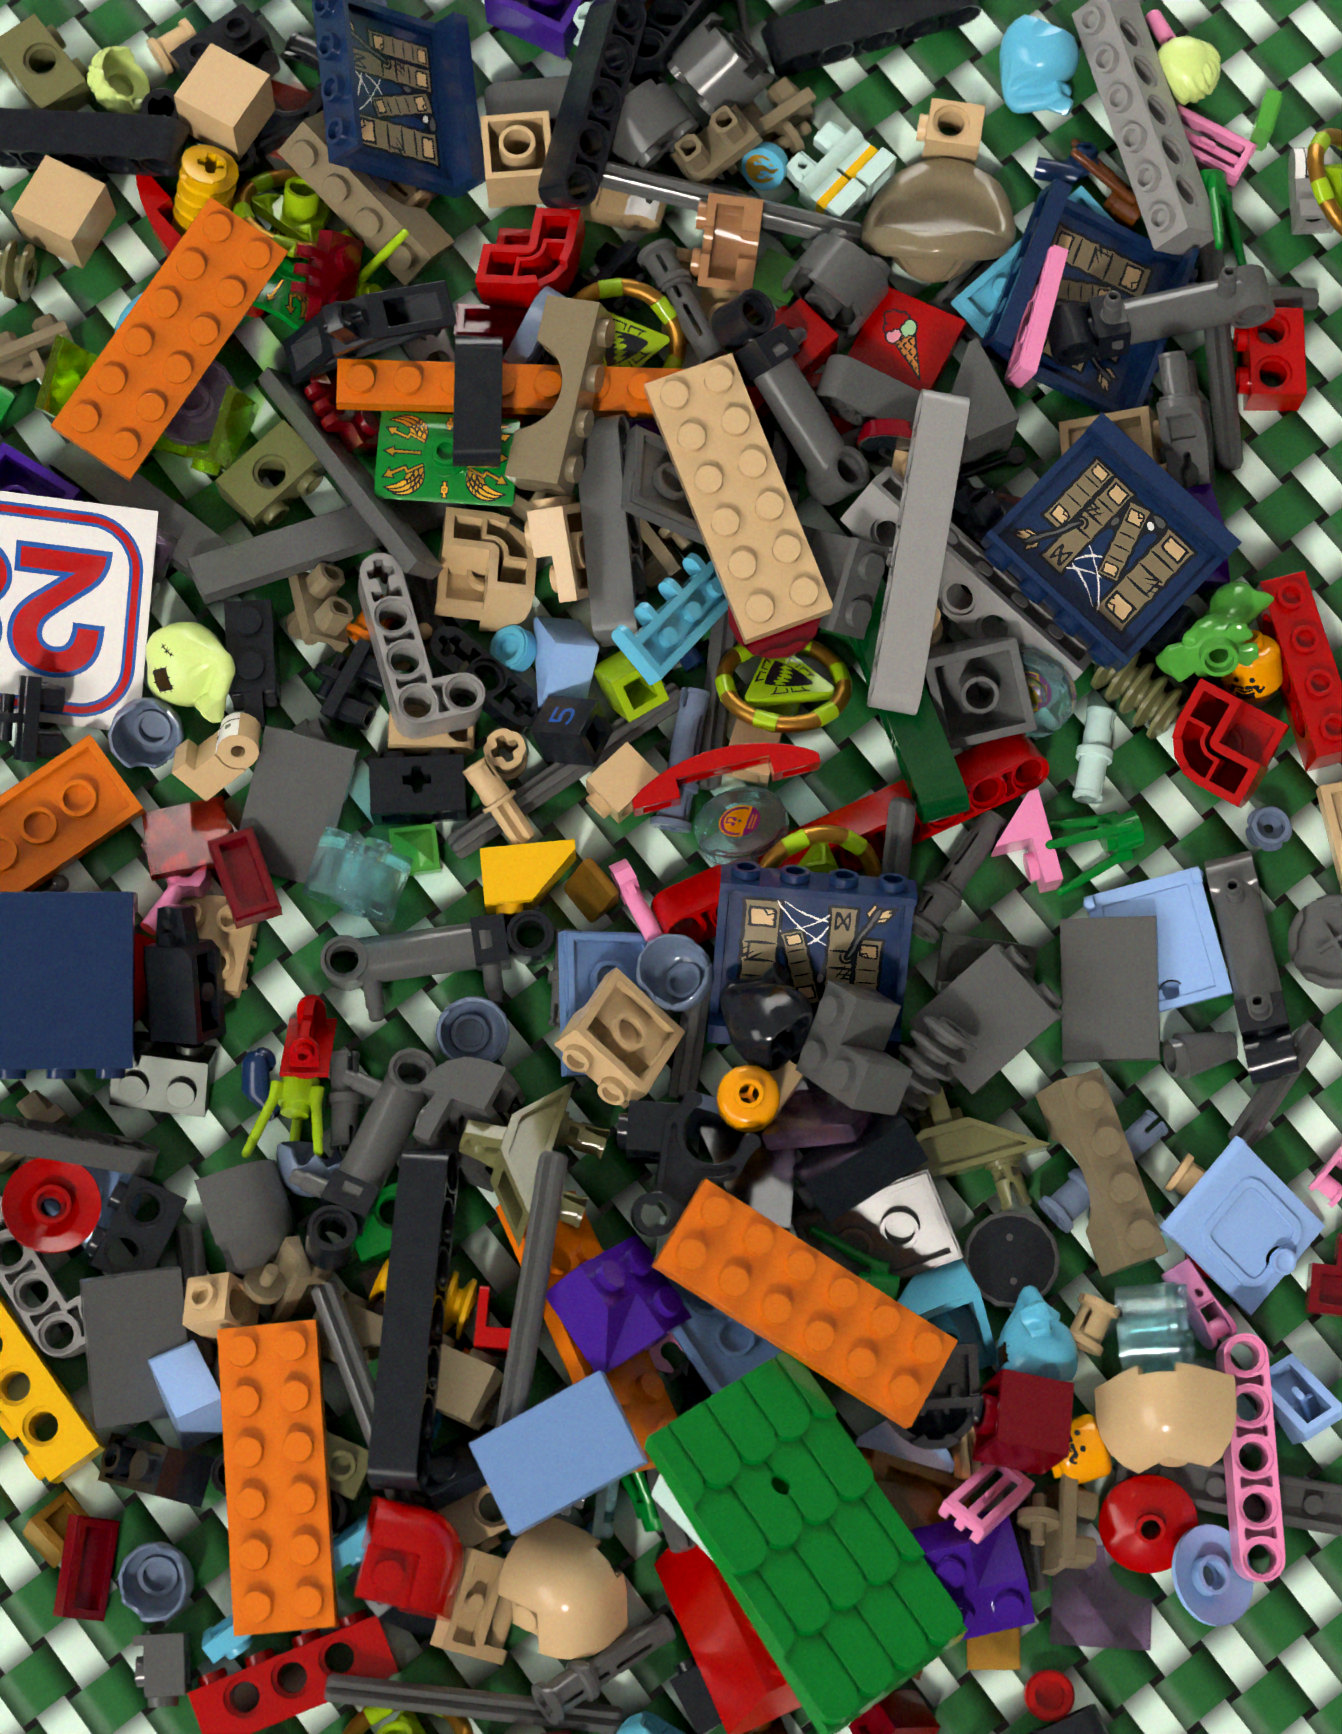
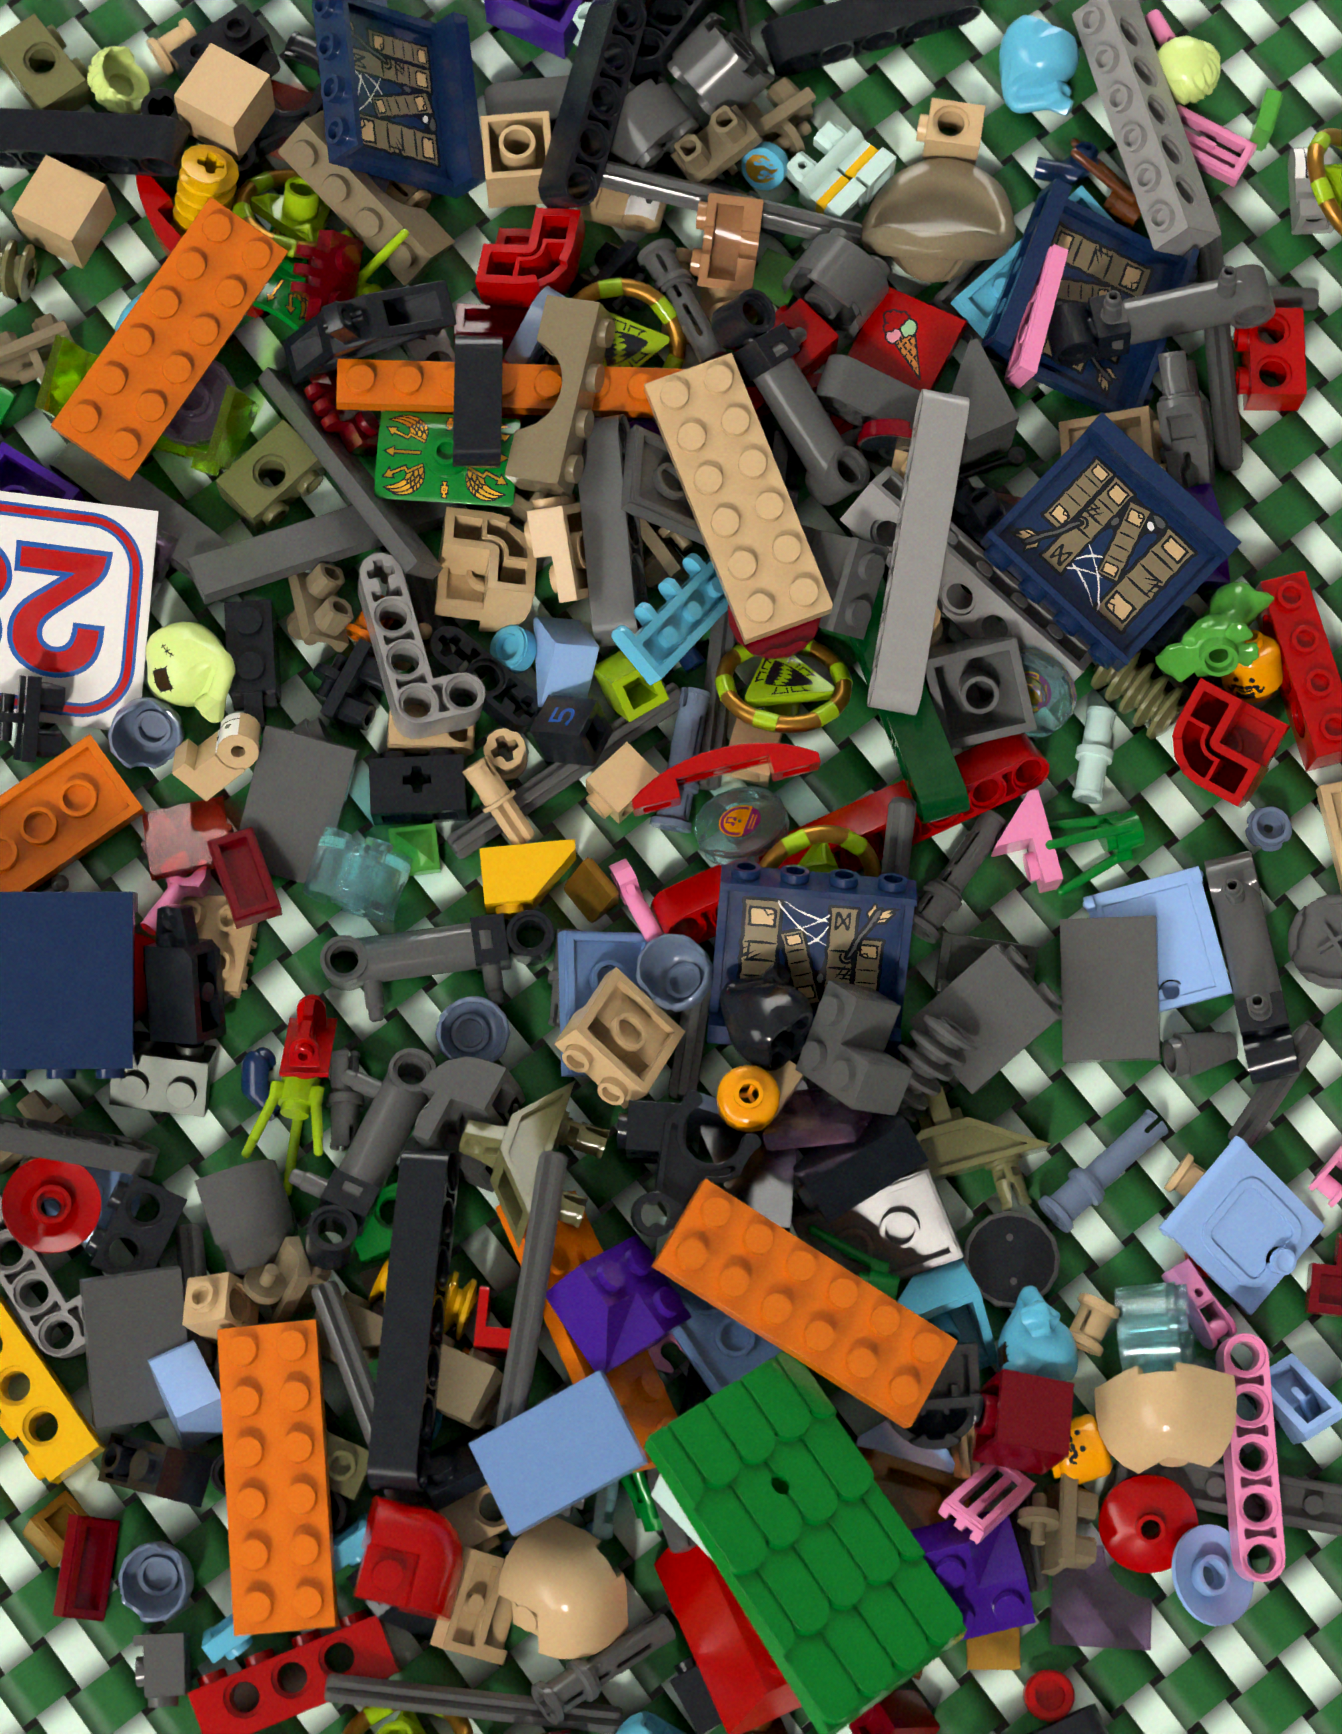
sand blue hair [276,1141,343,1197] -> none
dark tan arch [1035,1068,1168,1277] -> none
green plant [1199,169,1247,267] -> none

